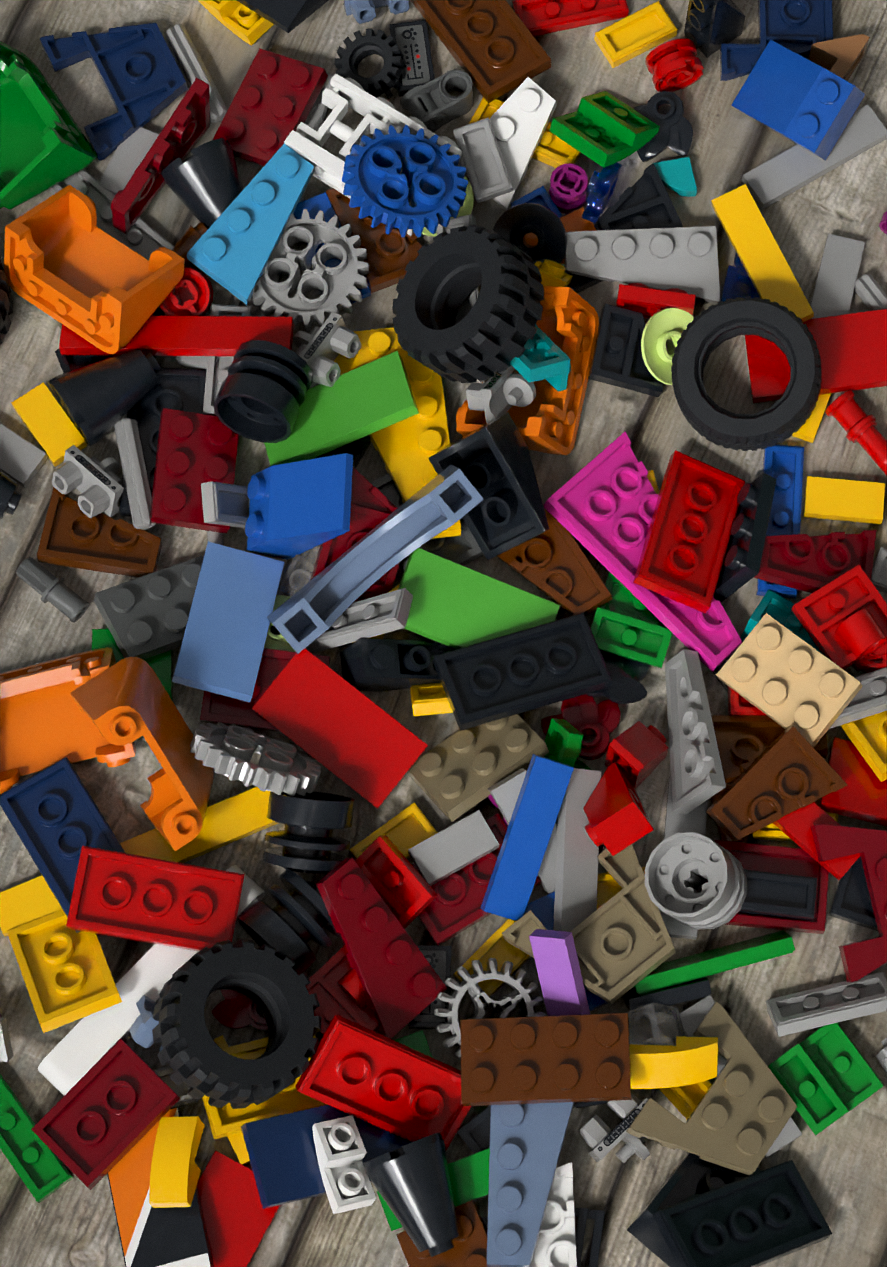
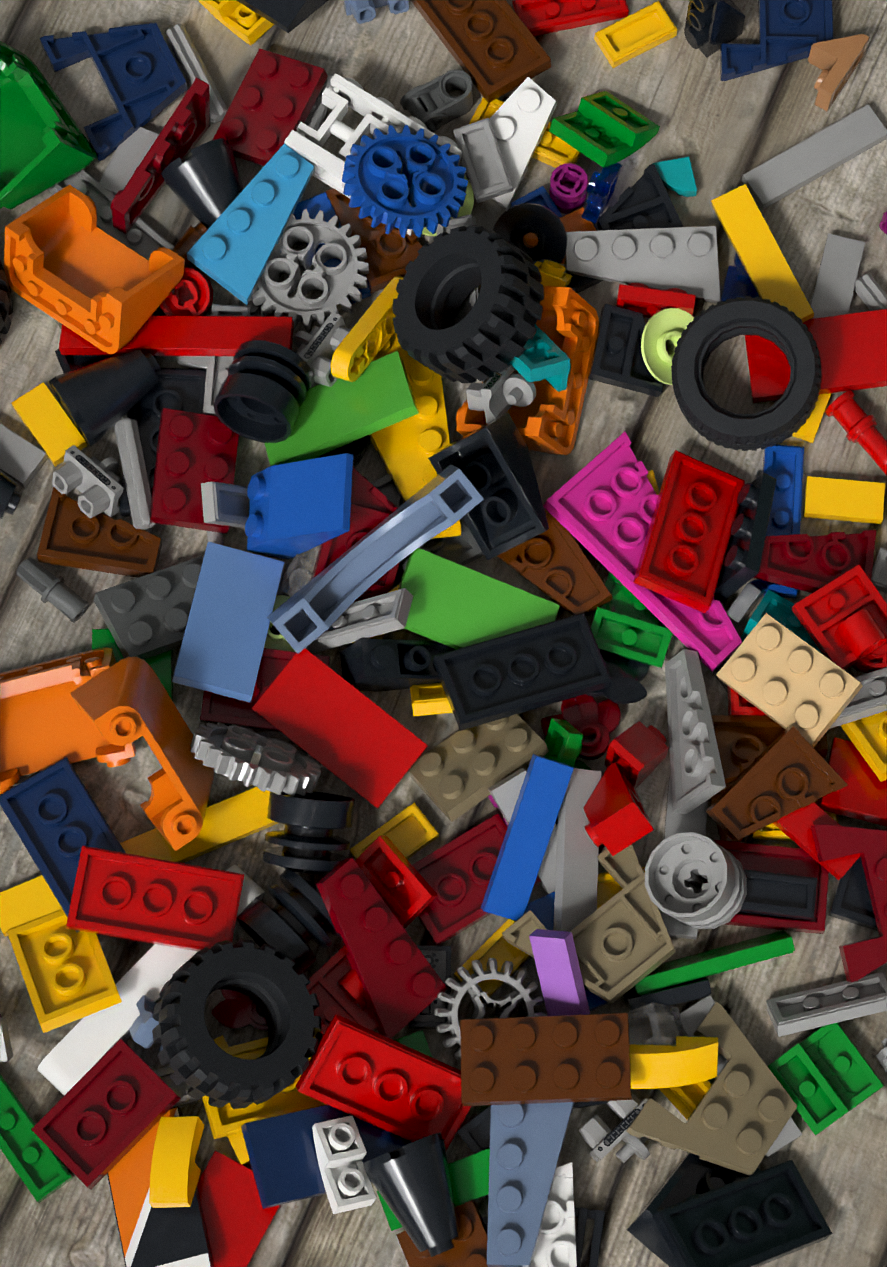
black tyre [334,28,407,99] -> none
tile [389,20,435,97] -> none
light grey tile [408,810,499,886] -> none
black plate [633,91,693,162] -> none
red wheel [645,38,704,92] -> none
blue slope [731,40,865,161] -> none
none -> yellow beam [331,276,404,382]
none -> tile [727,579,769,623]

